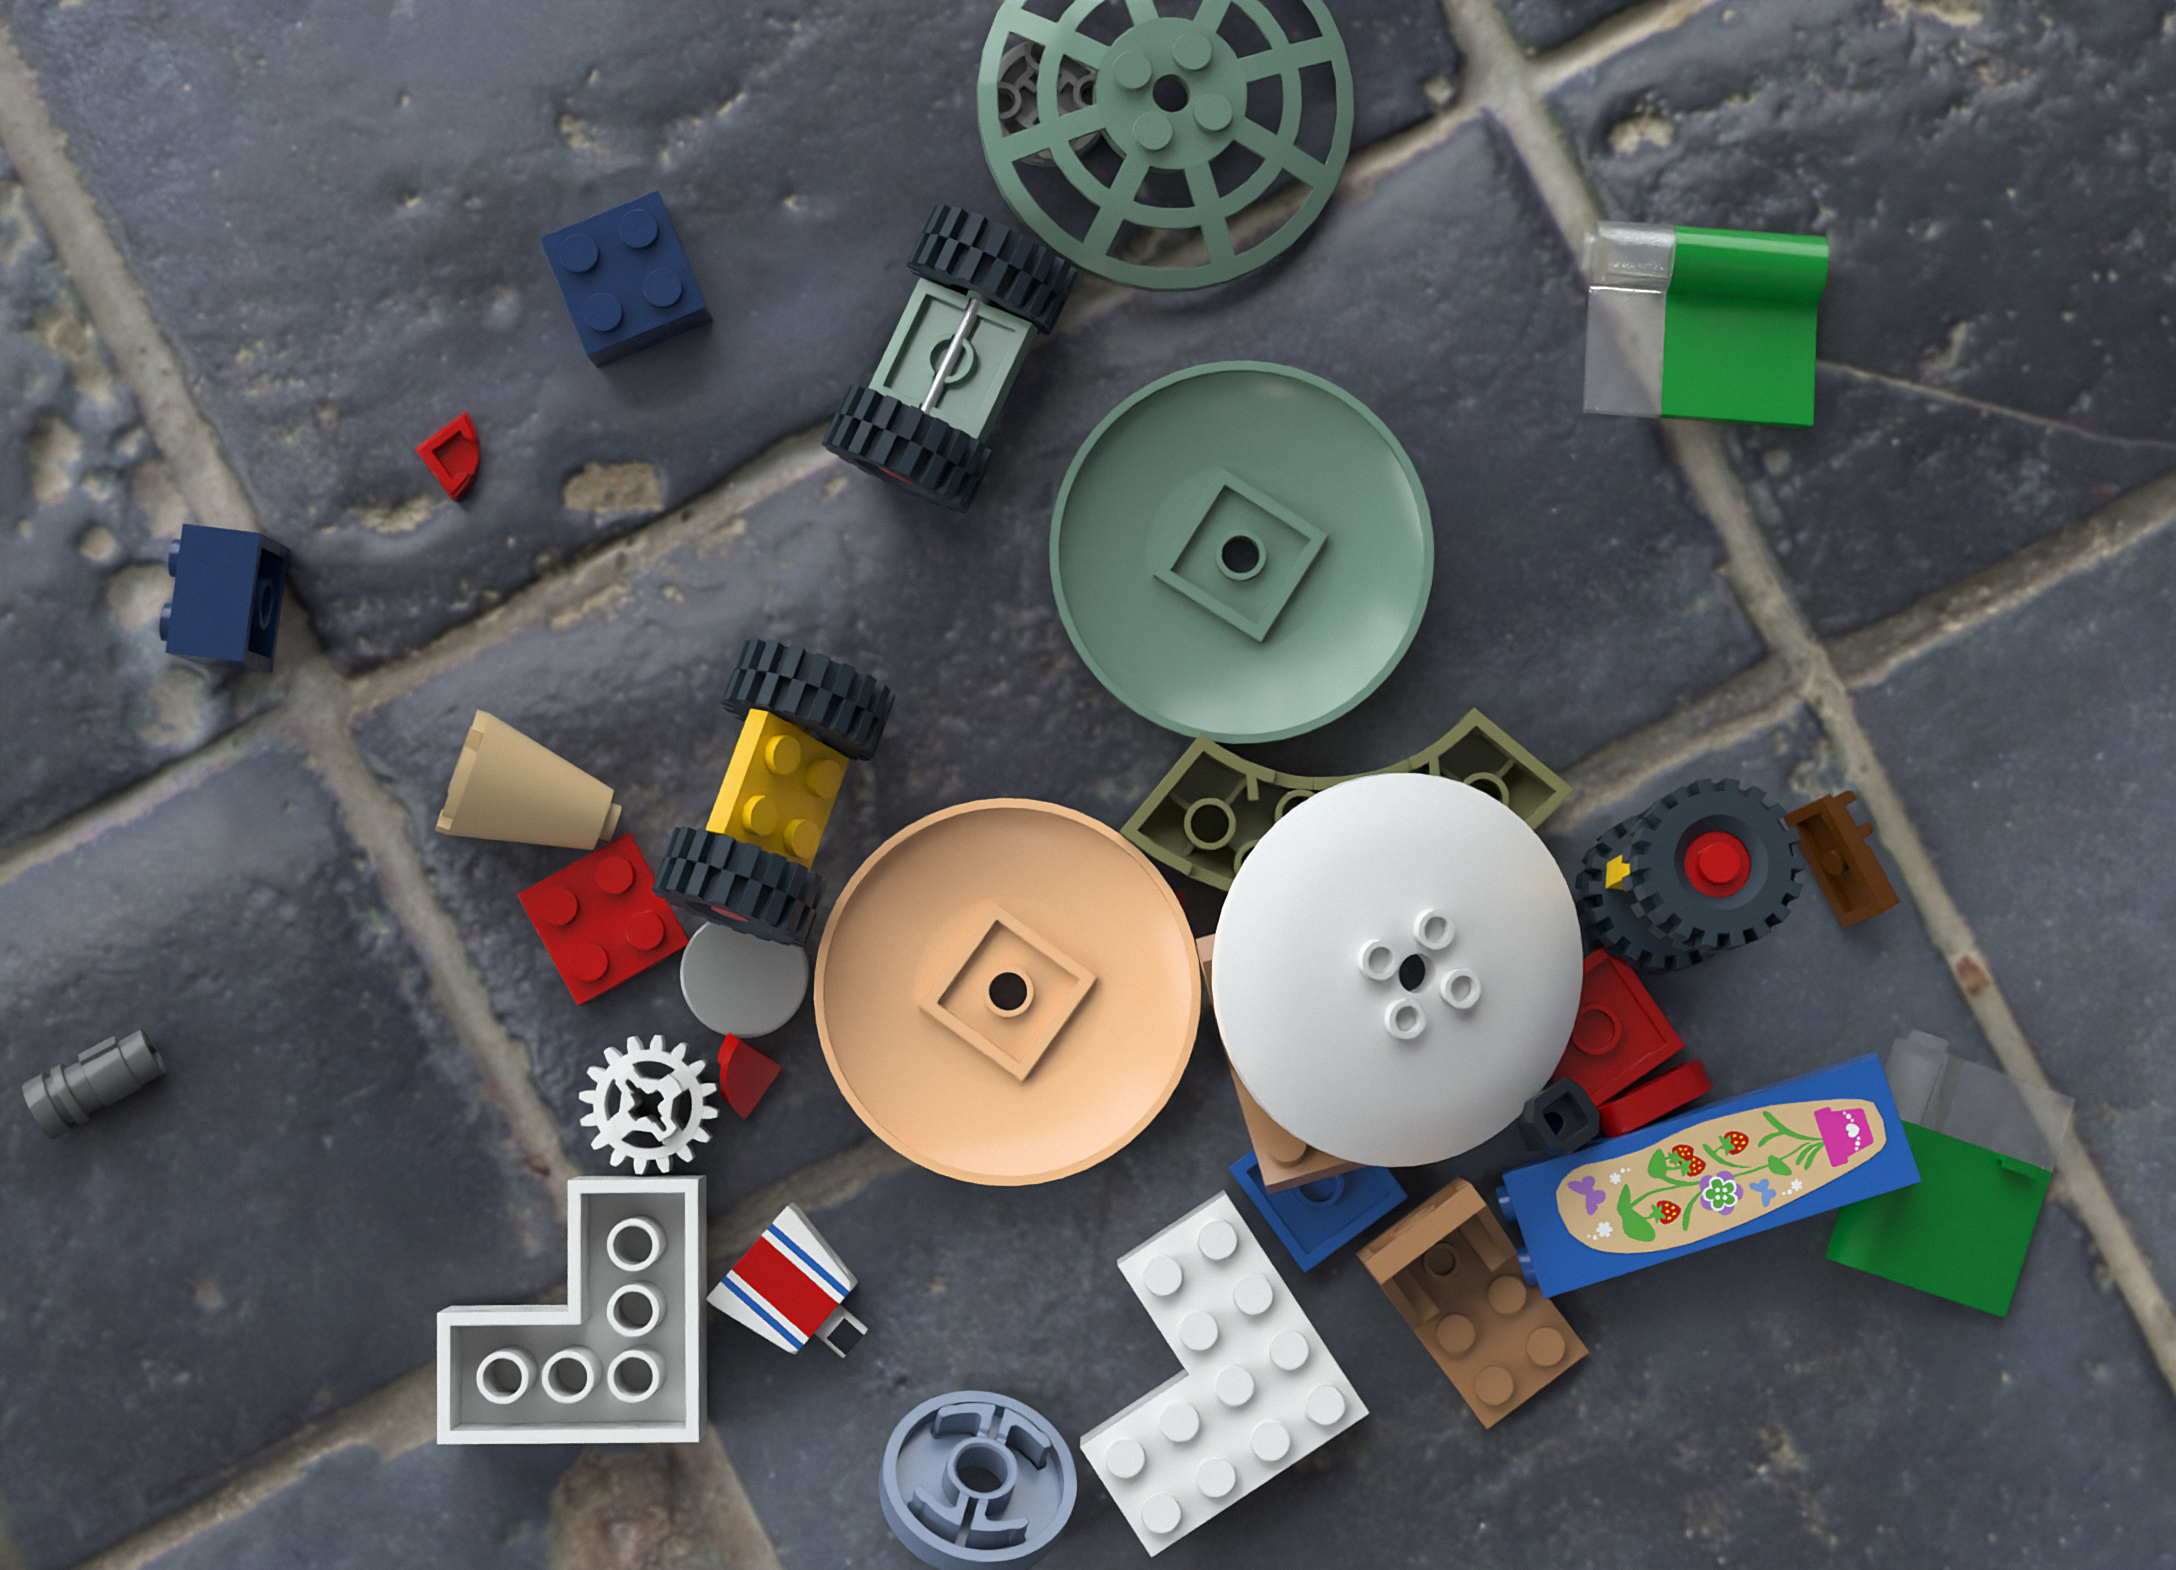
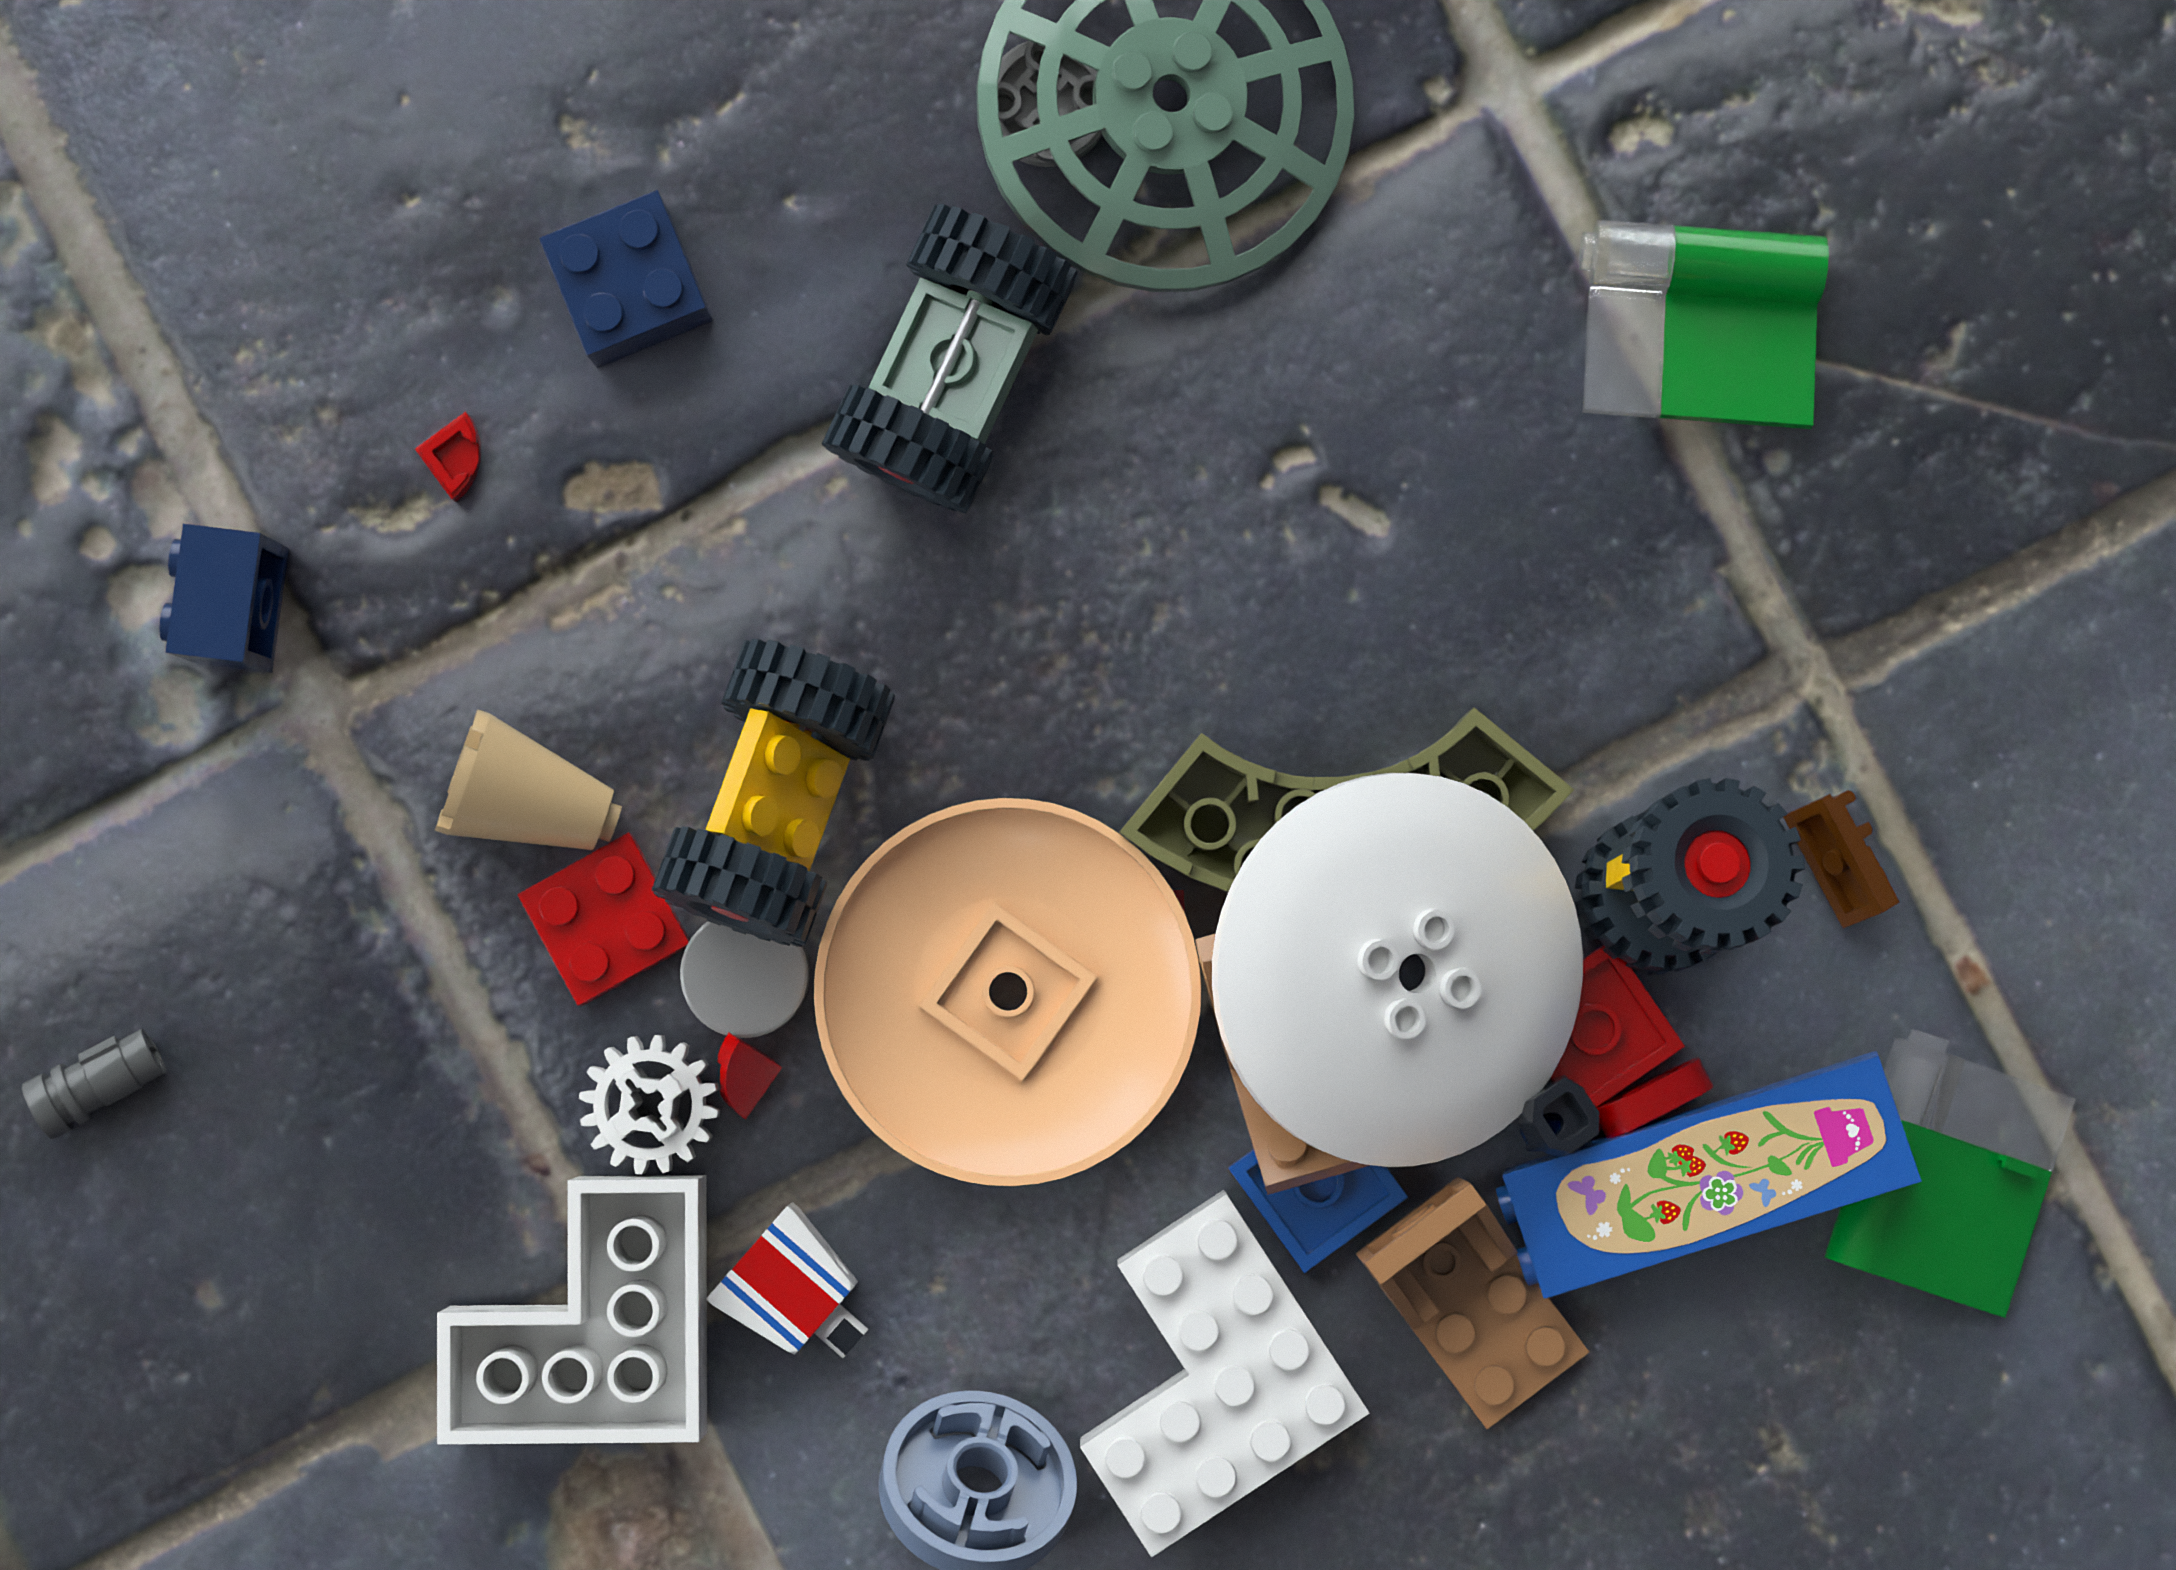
sand green dish [1049,360,1434,745] -> none

